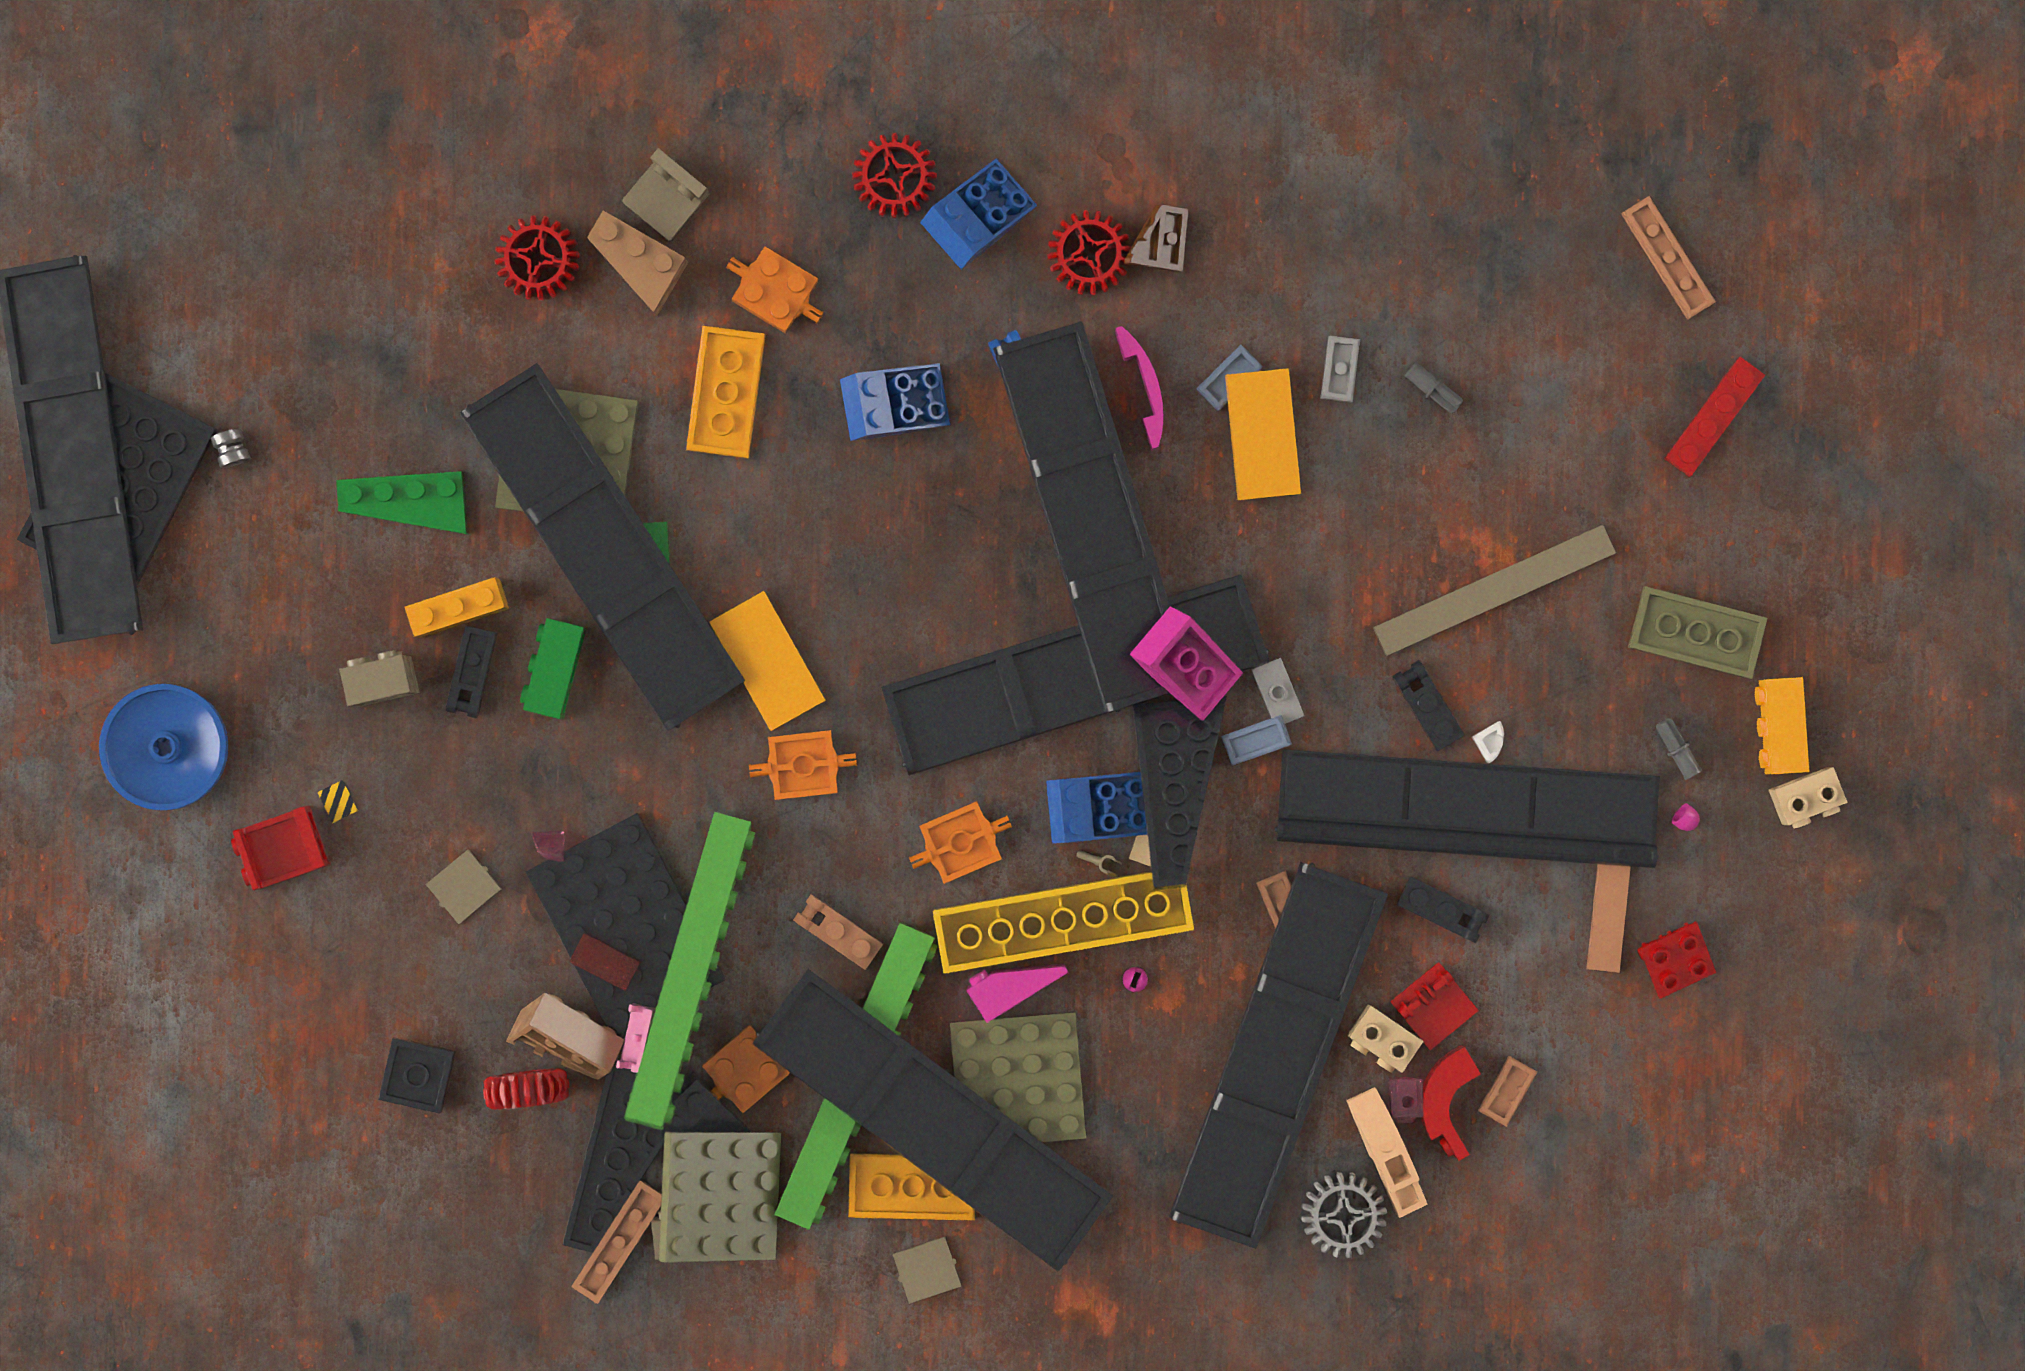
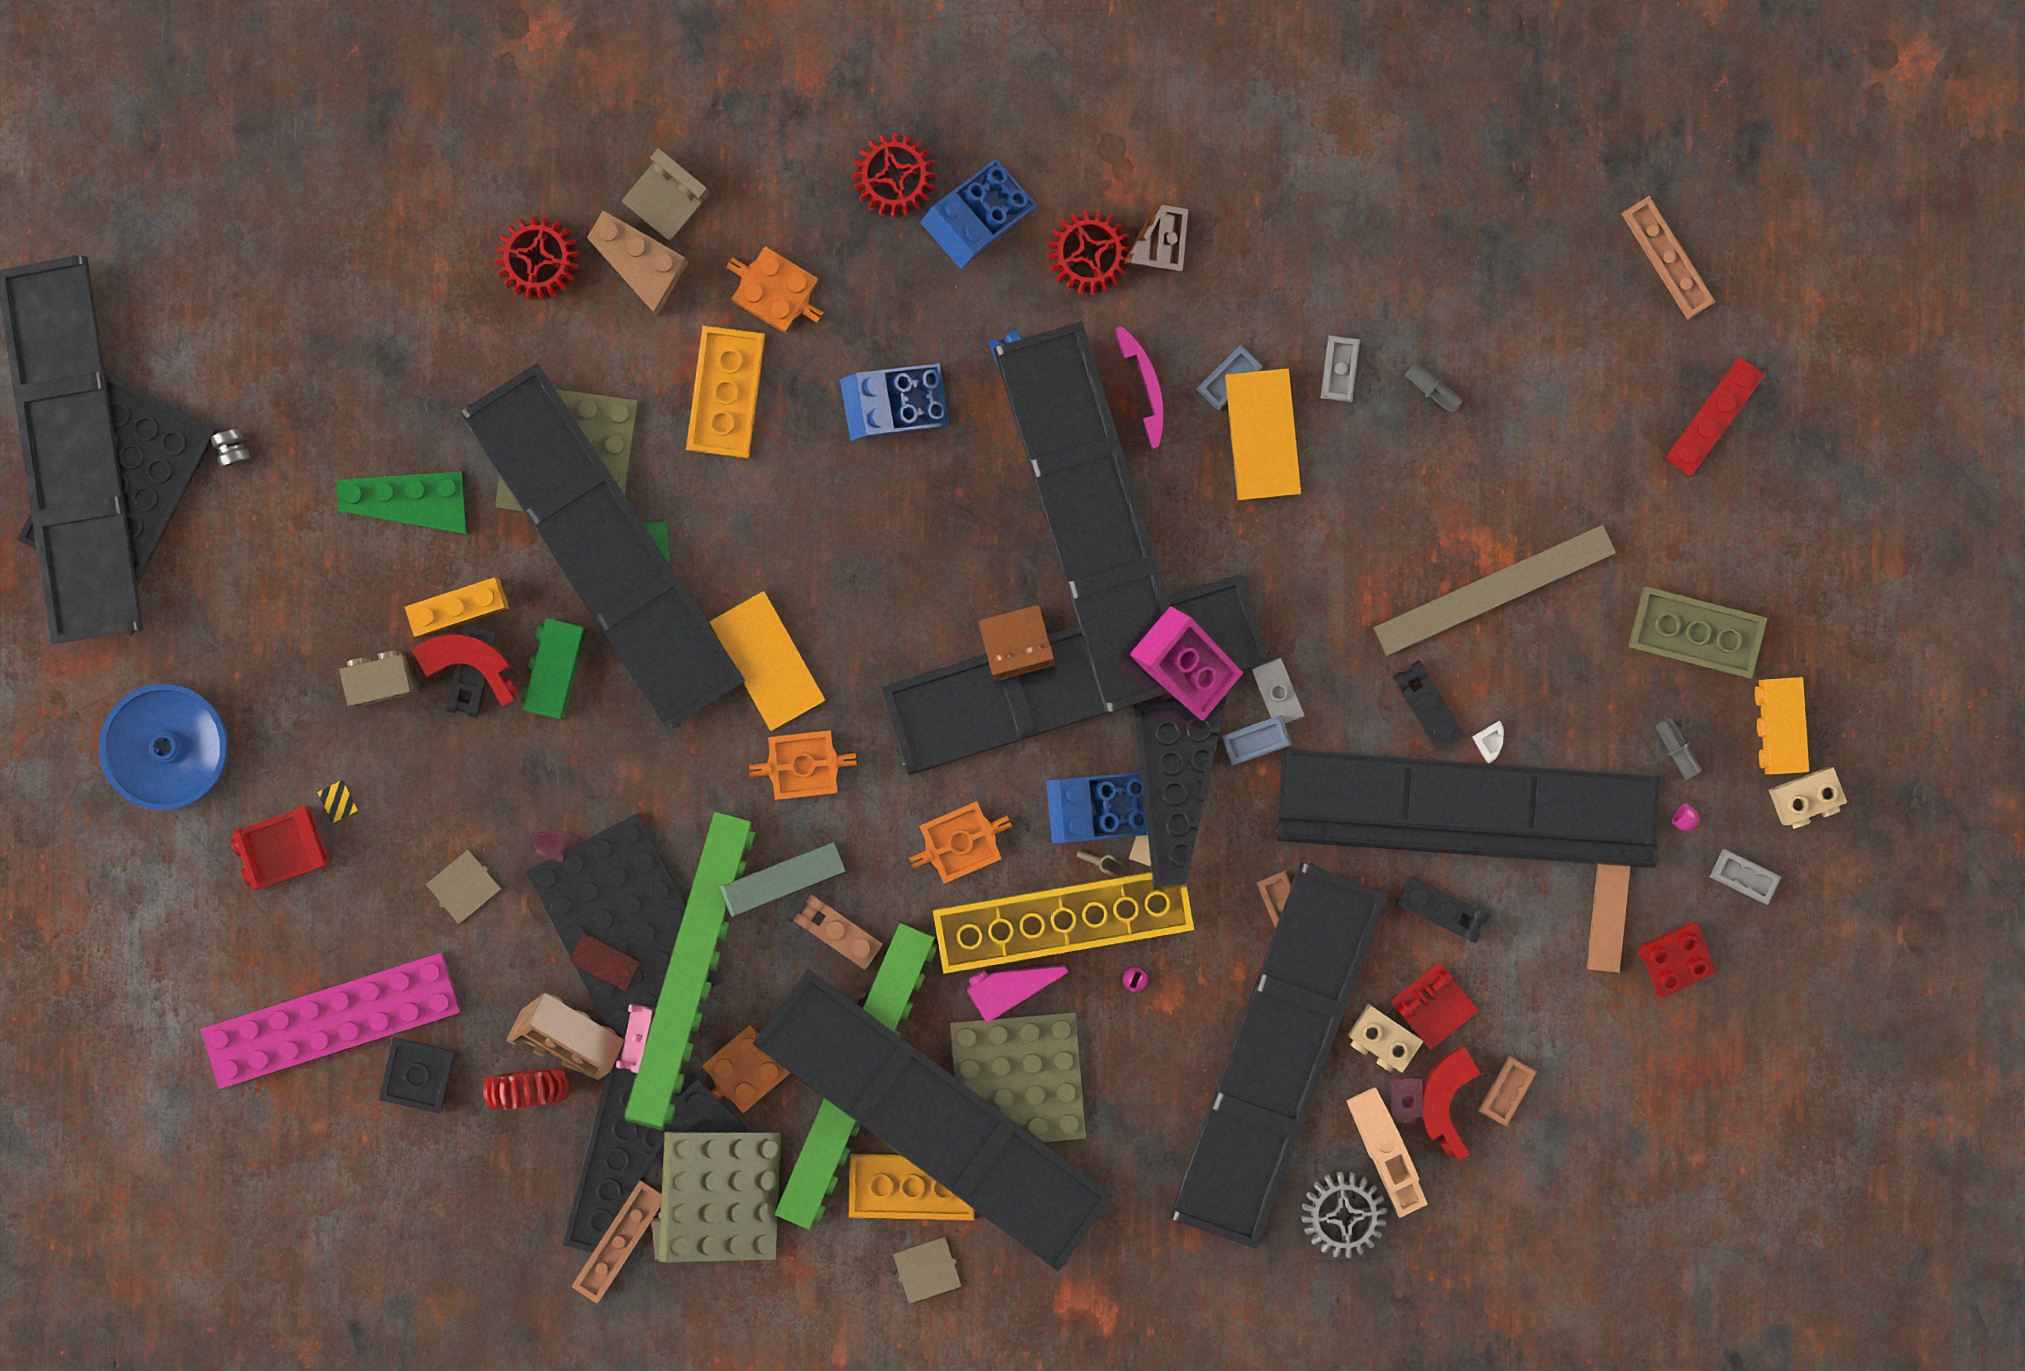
none -> dark pink plate [200,952,461,1089]
none -> red arch [411,635,518,707]
none -> sand green tile [720,842,845,917]
none -> dark orange bracket [979,605,1055,682]
none -> light grey plate [1709,849,1781,905]

